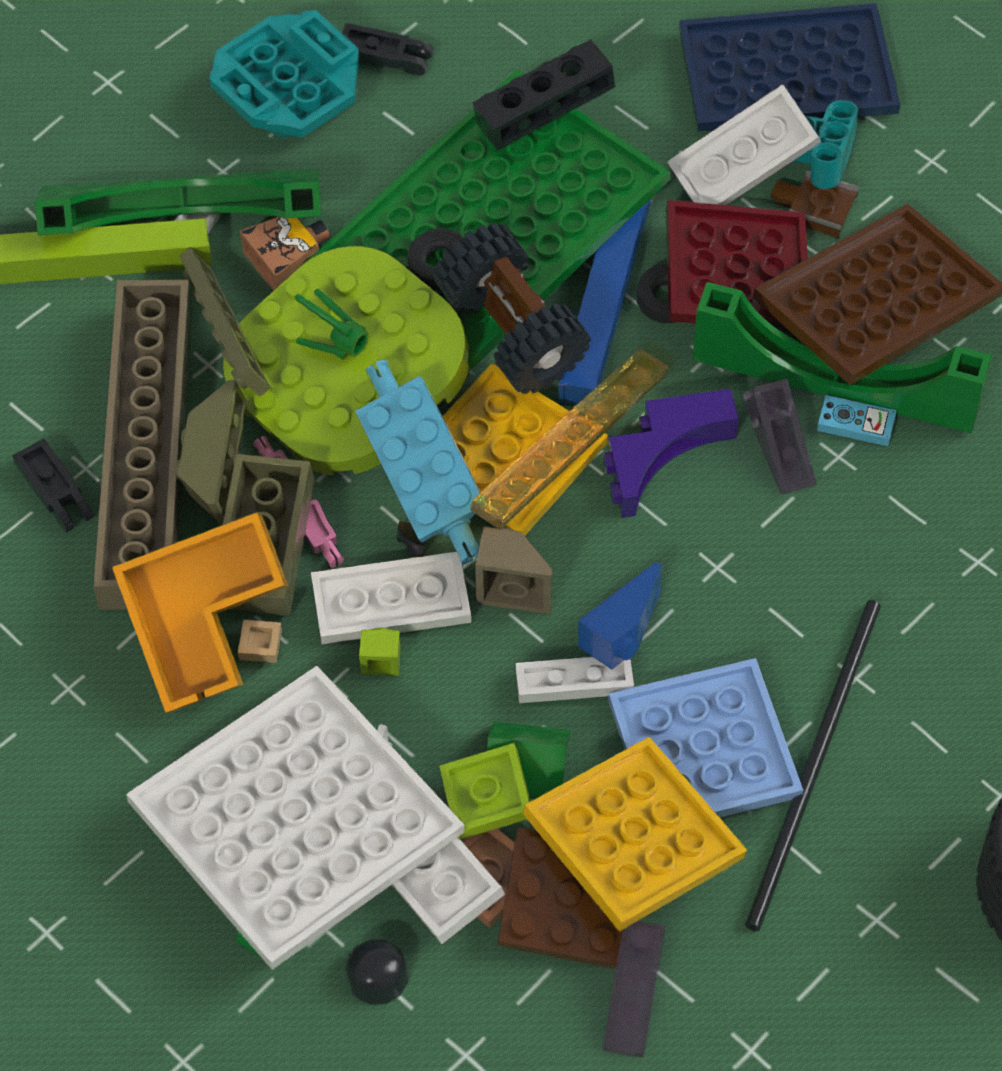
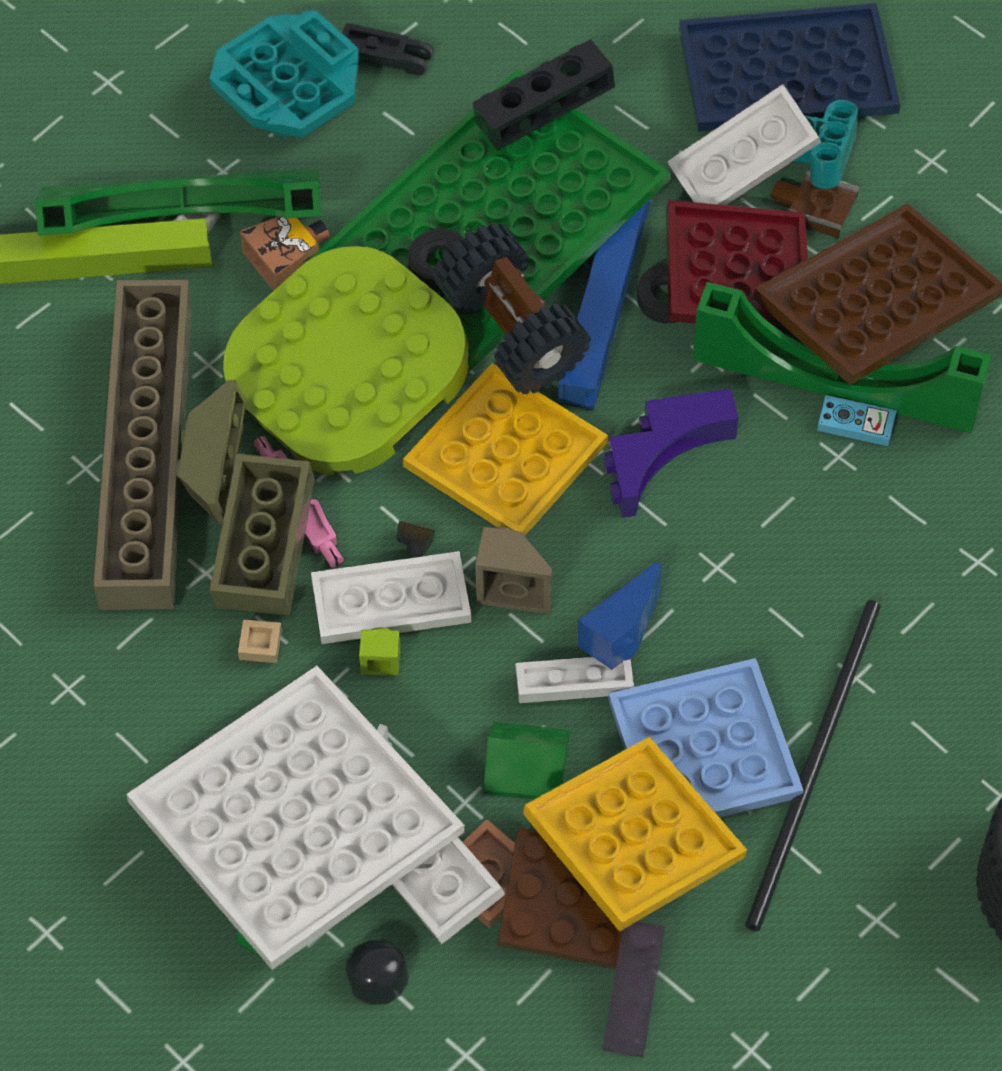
black hinge [12,439,94,532] -> none
light orange piece [112,513,289,713] -> none
olive plate [180,247,271,397] -> none
green plant [295,289,369,360] -> none
medium azure plate [355,360,488,564] -> none
lime plate [439,743,531,840] -> none
clear yellow plate [470,348,669,530] -> none
slope [743,379,817,494] -> none

